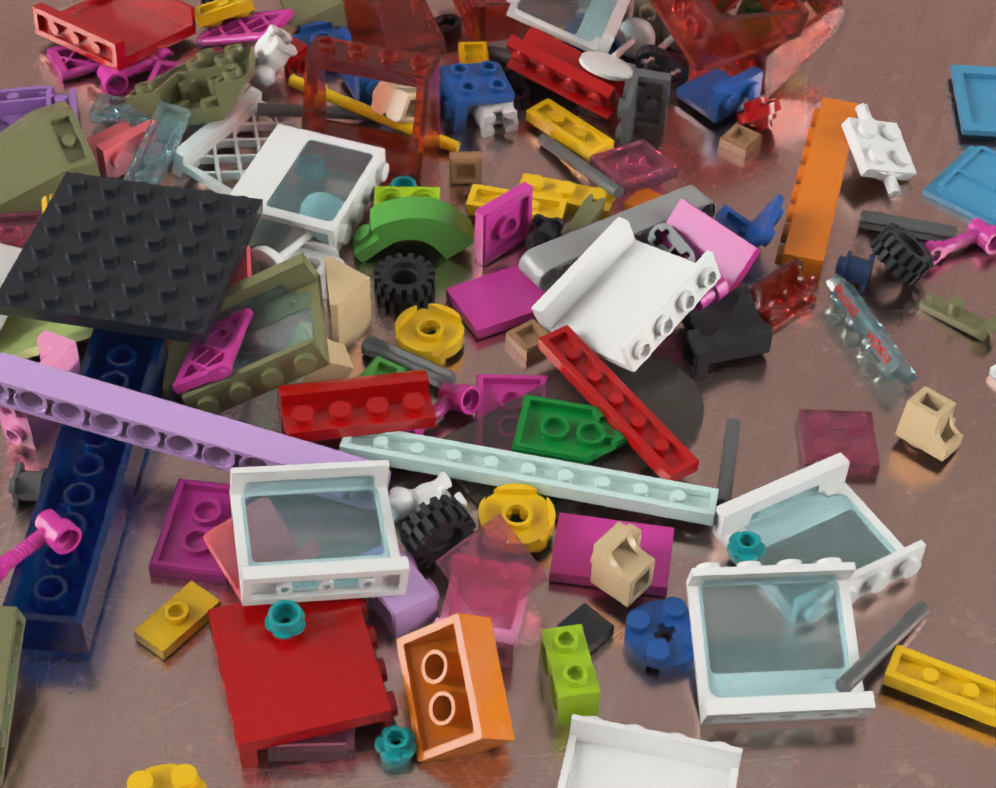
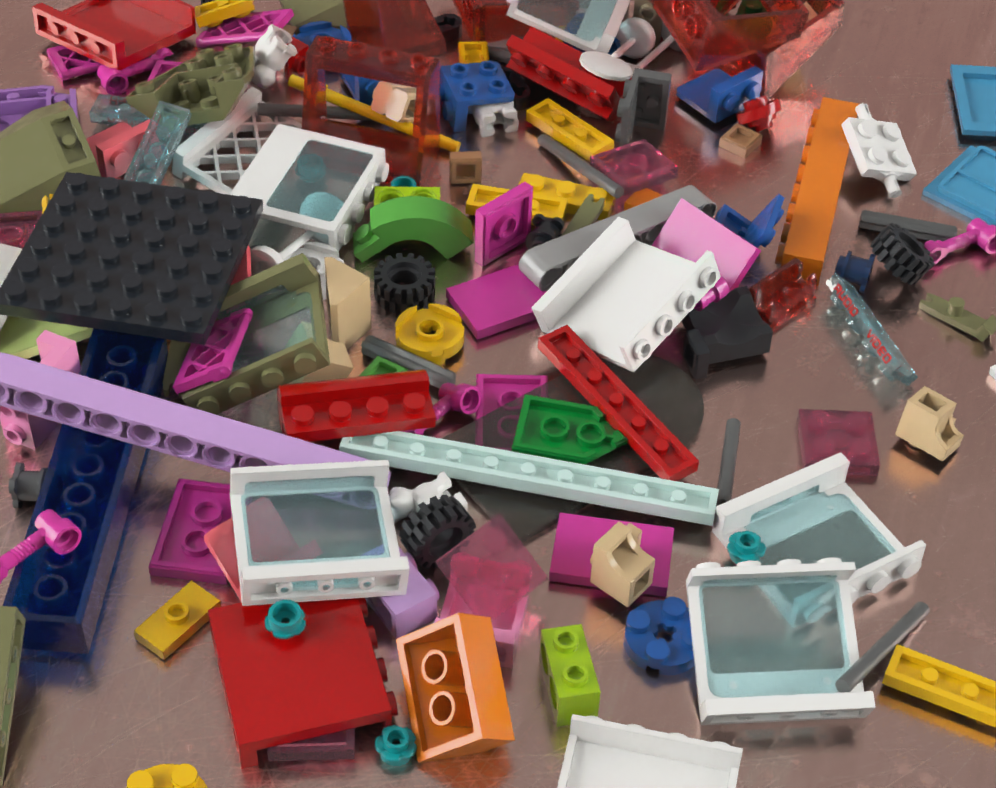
yellow plate [477,483,556,554] -> none
medium nougat tile [505,319,548,361] -> none
black tile [557,603,614,653] -> none
black beam [636,44,689,87] -> none
beam [648,223,702,263] -> none

